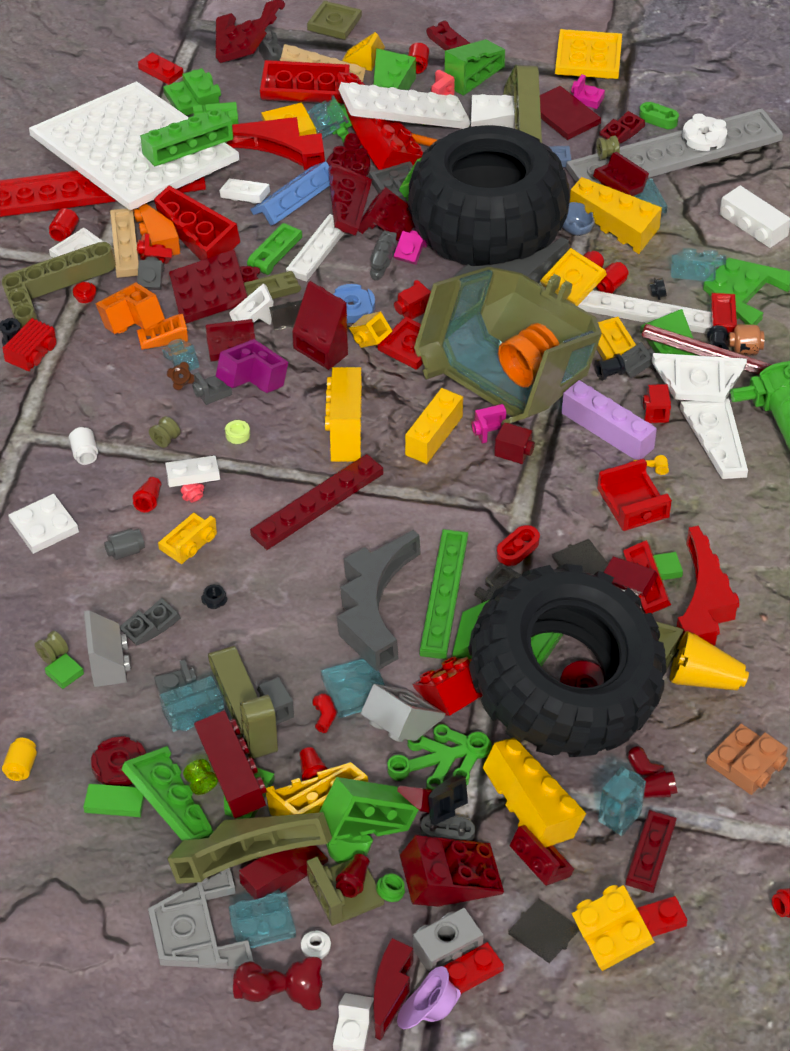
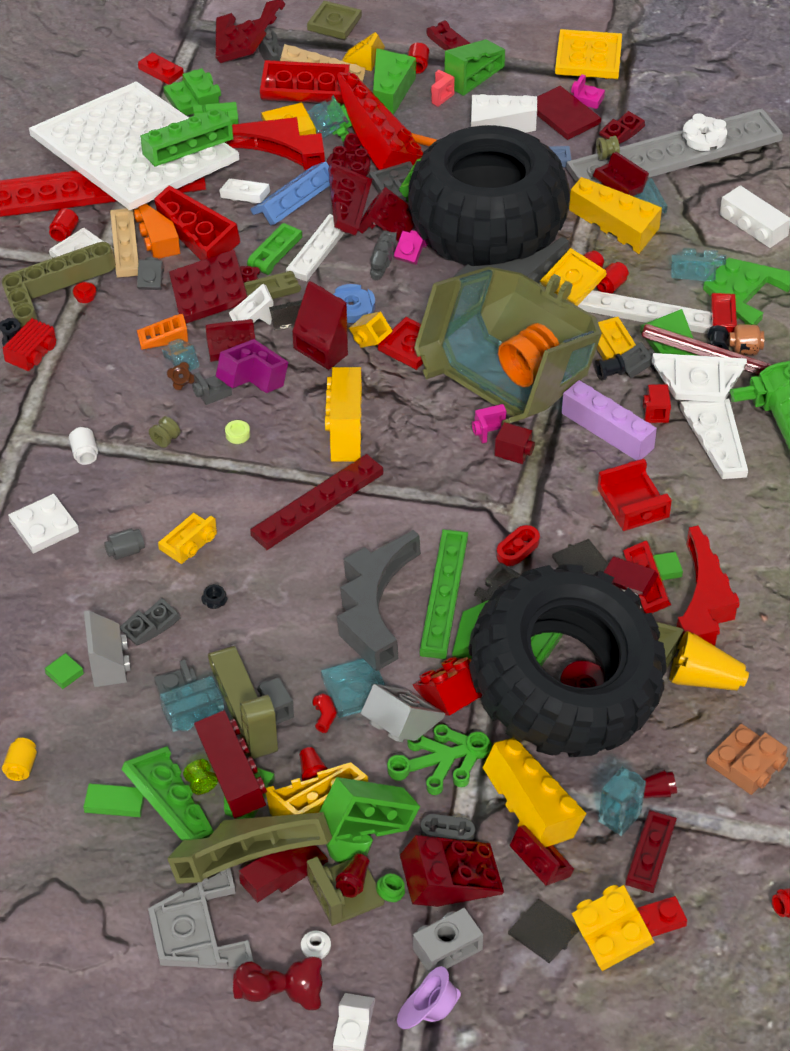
olive wheel [35,630,69,665] -> none
dark red tile [91,736,146,787] -> none
orange brick [95,282,165,334] -> none
red cone [133,477,161,513] -> none
red bracket [137,233,172,264] -> none
white bracket [165,456,220,487] -> none
coral plate [180,483,204,503] -> none
clear light blue bracket [229,892,296,949] -> none
white plate [338,82,471,129] -> none
dark red slope [374,938,413,1041] -> none
red brick [394,280,431,320] -> none
dark red slope [397,786,433,813] -> none
yellow brick [405,388,463,464] -> none
black slope [428,775,468,825] -> none
red plate [442,942,504,994] -> none
olive beam [503,65,542,143] -> none
sand blue hair [562,202,595,236] -> none
dark red arm [628,746,664,776] -> none
yellow hand [633,455,669,475] -> none
bright green beam [639,102,679,129] -> none
black plate [650,278,667,300] -> none

